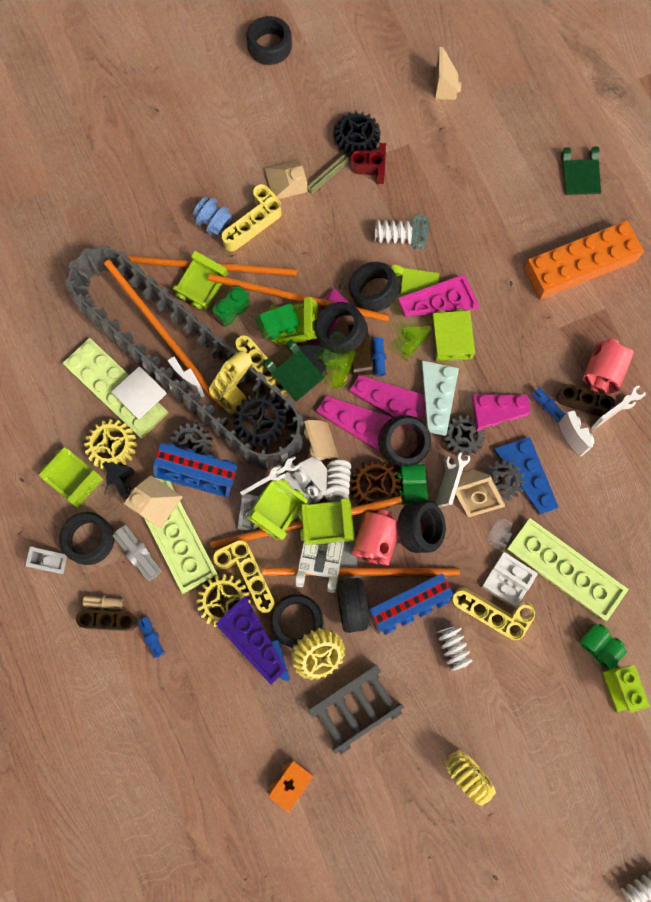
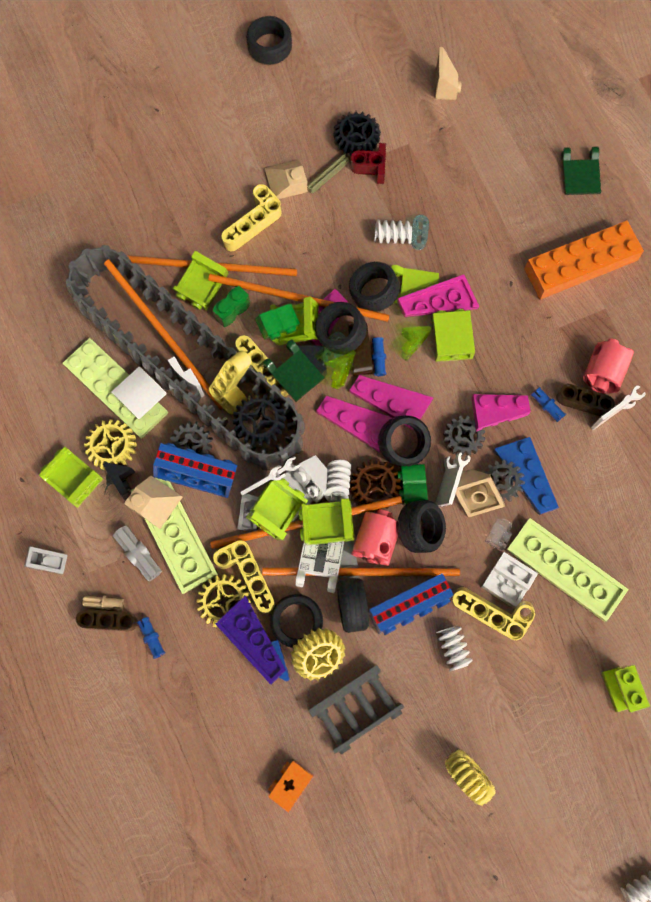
black tyre [59,512,114,565] -> none
medium blue piece [192,197,232,235] -> none
tan slope [304,420,339,461] -> none
light aqua wing [421,360,459,436] -> none
white slope [559,411,594,456] -> none
green brick [577,623,627,670] -> none

